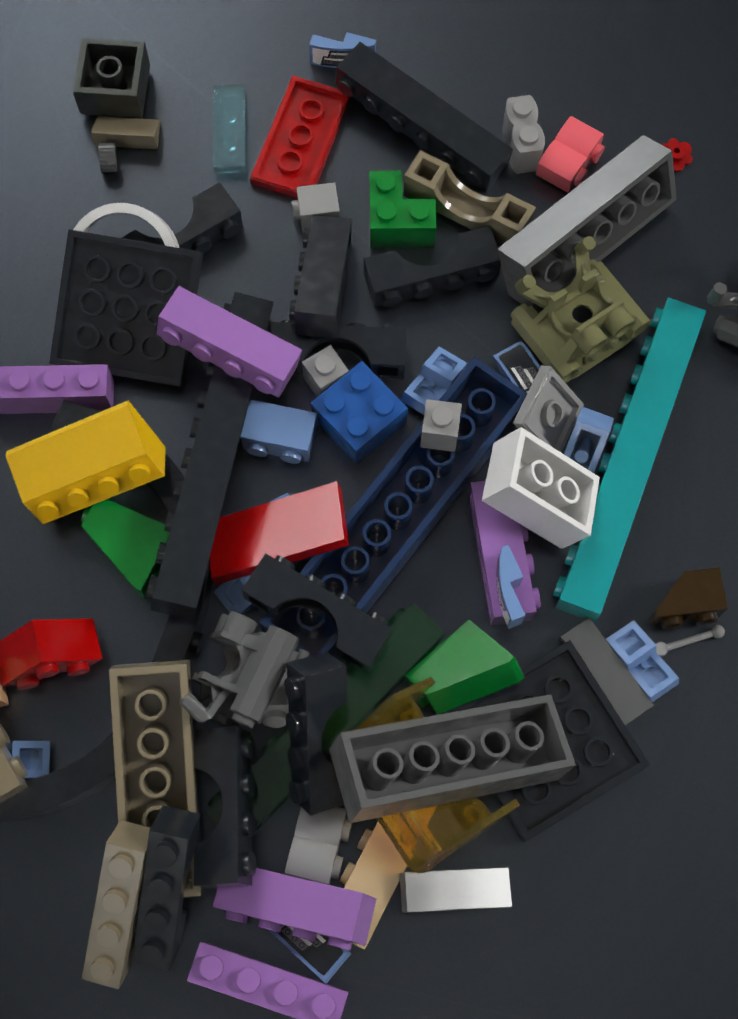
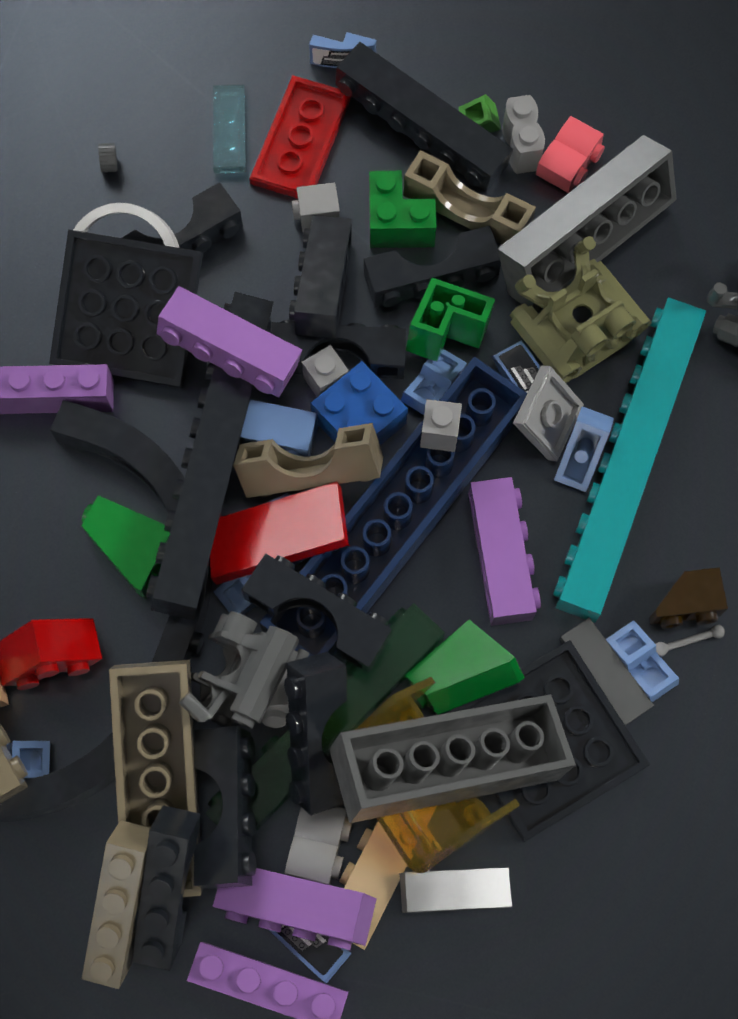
yellow slope [5,400,166,524] -> none
pearl dark grey brick [73,38,150,118] -> none
dark tan slope [91,116,161,150] -> none
white brick [482,427,600,549] -> none
medium blue slope [496,545,526,629] -> none
red plant [661,138,693,172] -> none
none -> dark tan arch [233,423,384,498]
none -> green brick [405,278,495,362]
none -> bright green slope [458,94,501,132]

